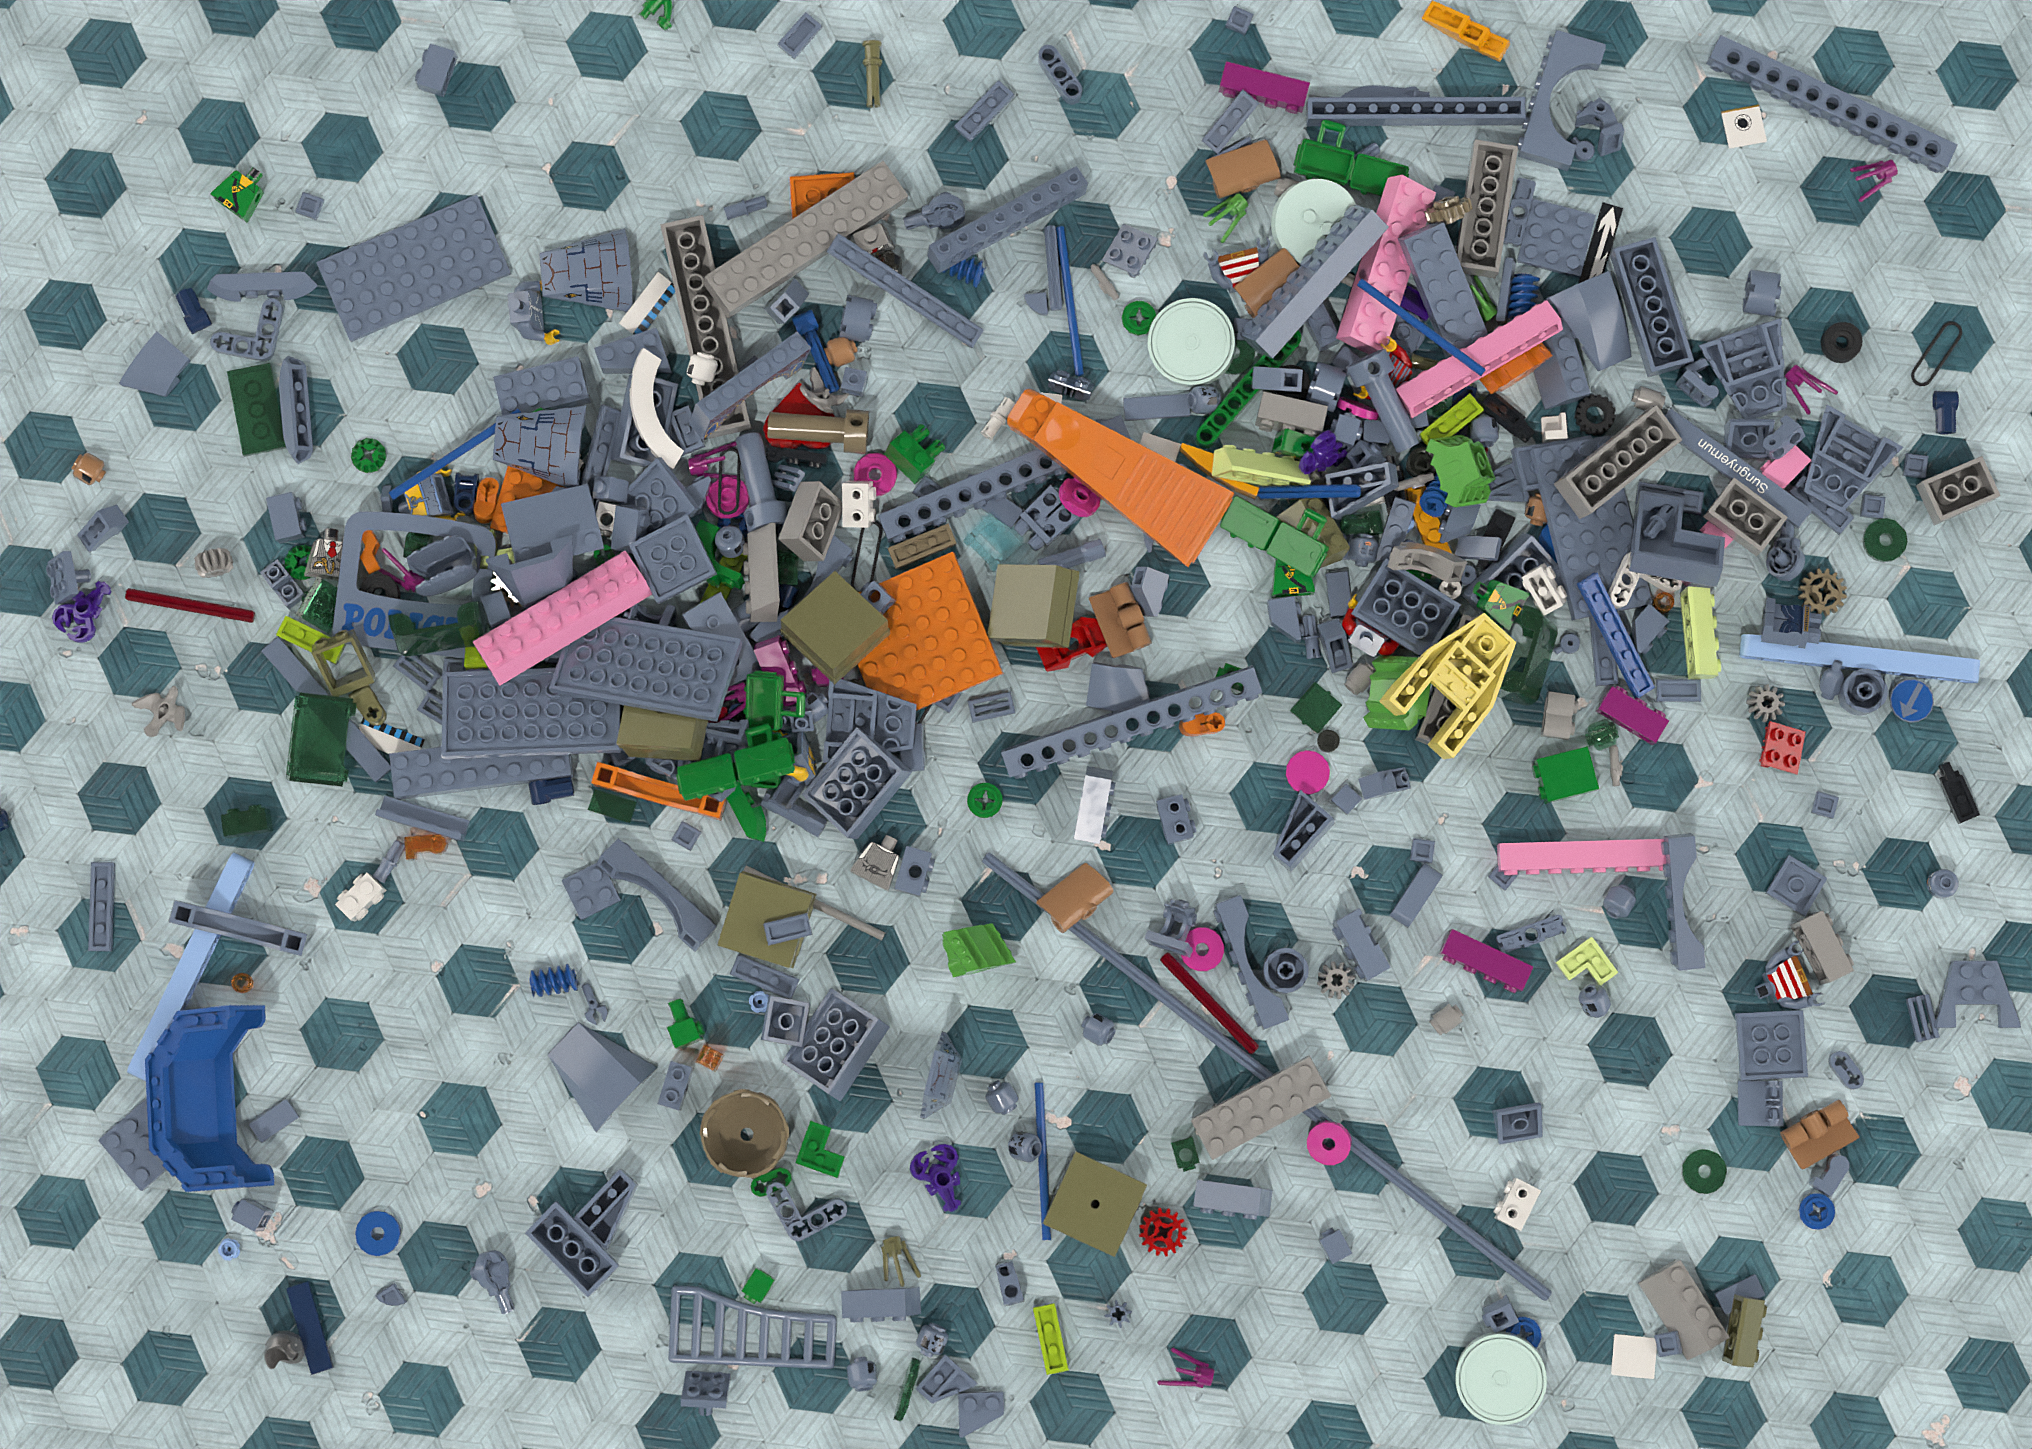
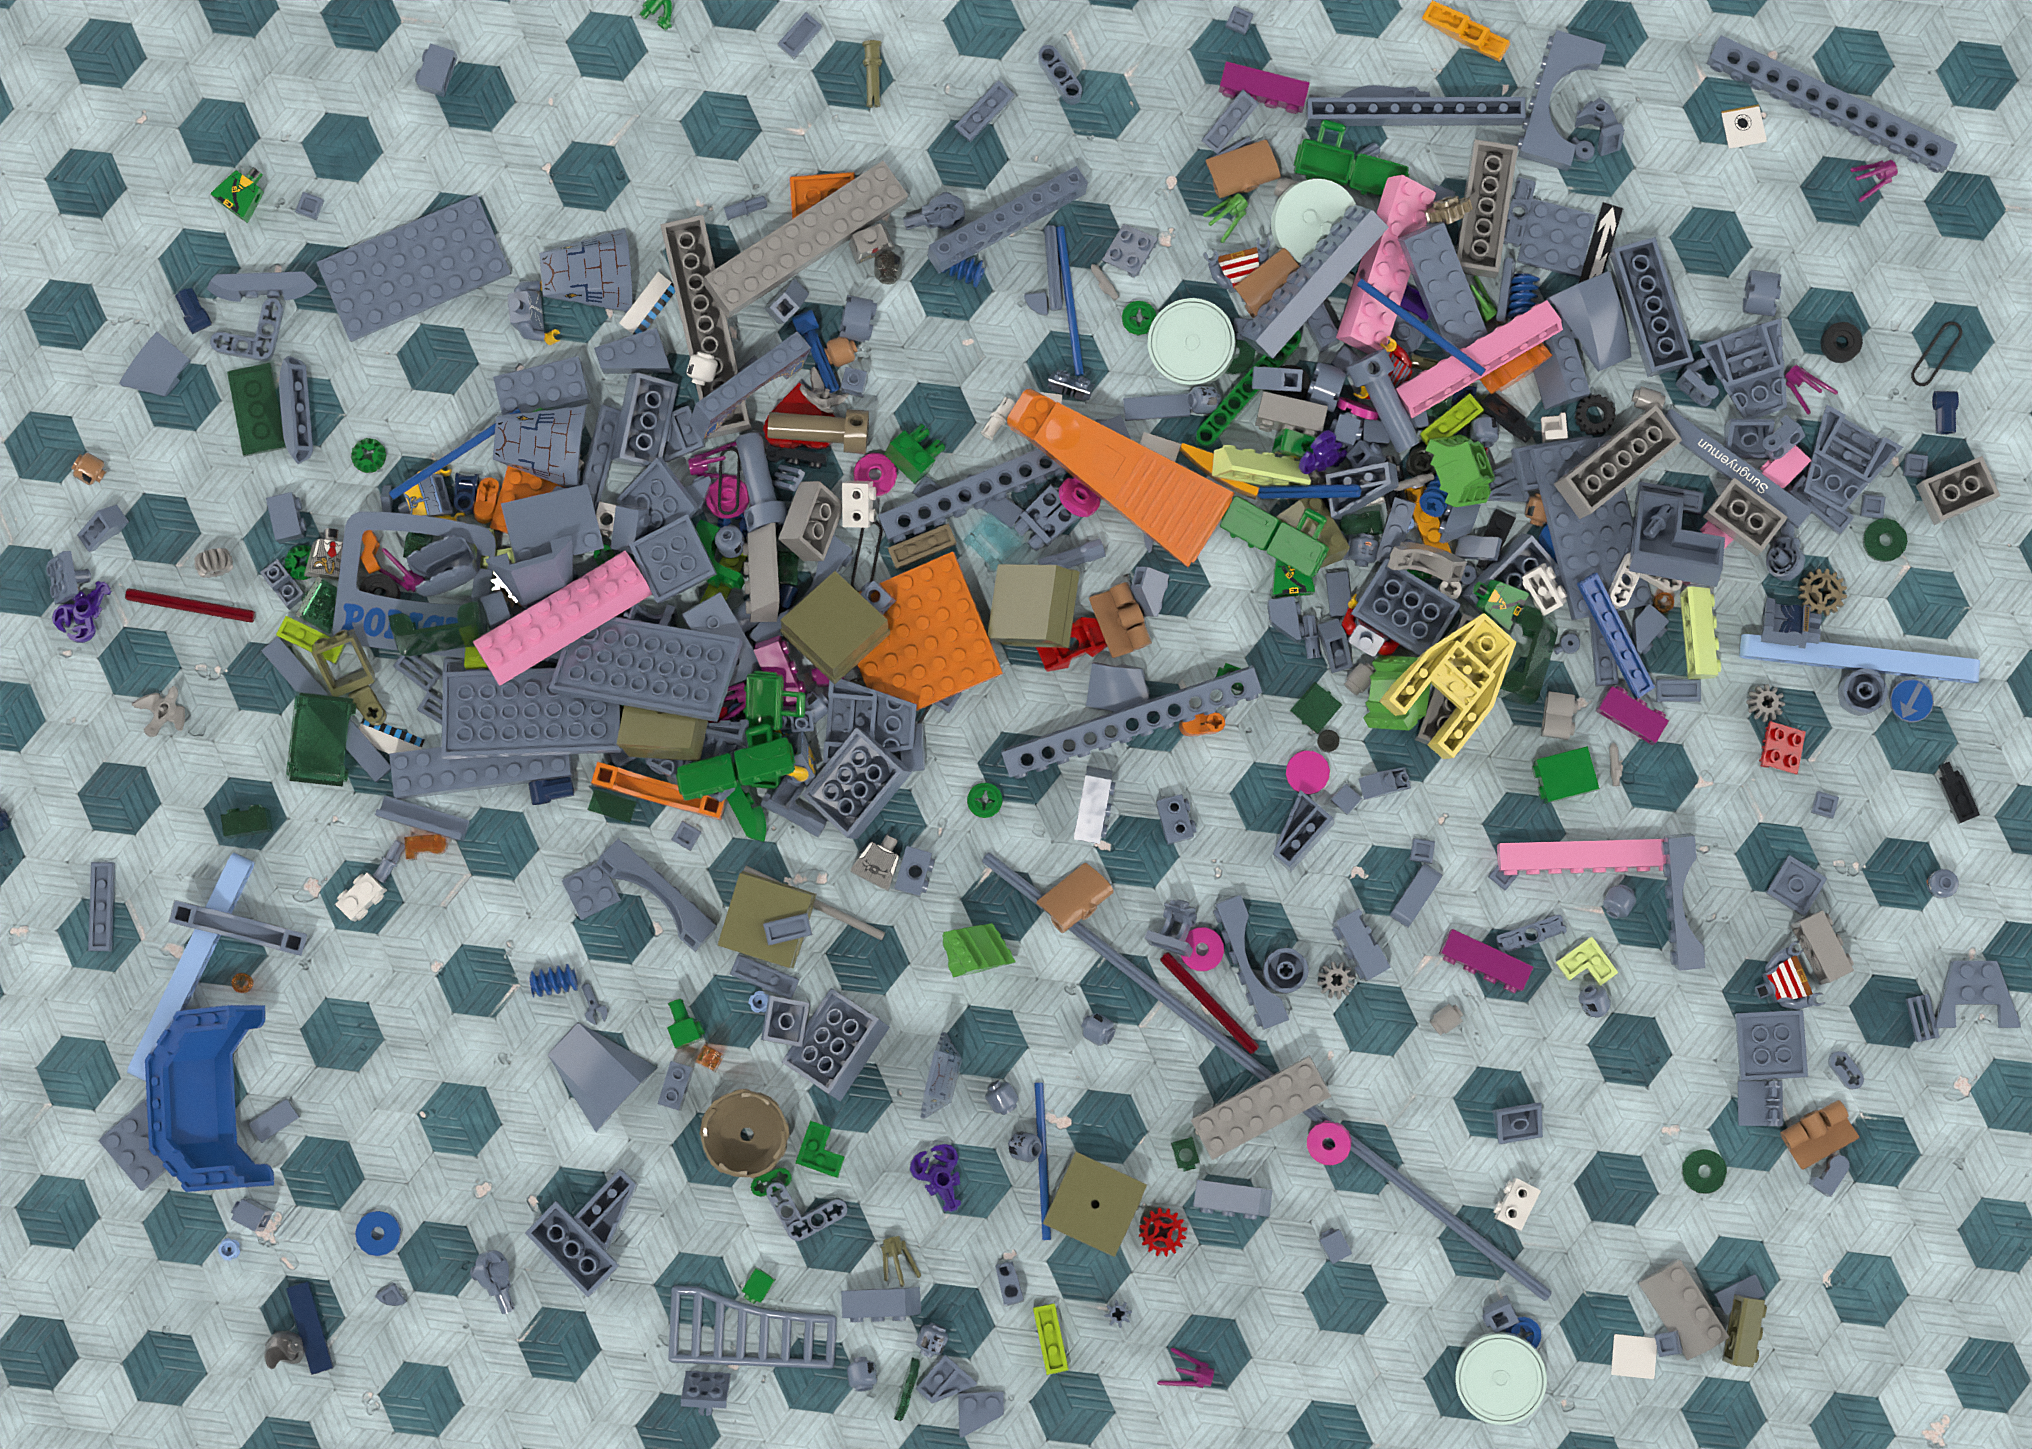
sand blue brick [592,477,629,503] -> none
white tile [630,348,684,470] -> none
sand blue tile [826,233,984,348] -> none
sand blue tile [968,691,1015,723] -> none
clear green head [1585,719,1619,751] -> none
blue gear [1798,1194,1835,1230] -> none
sand blue plant [1819,660,1844,700] -> none

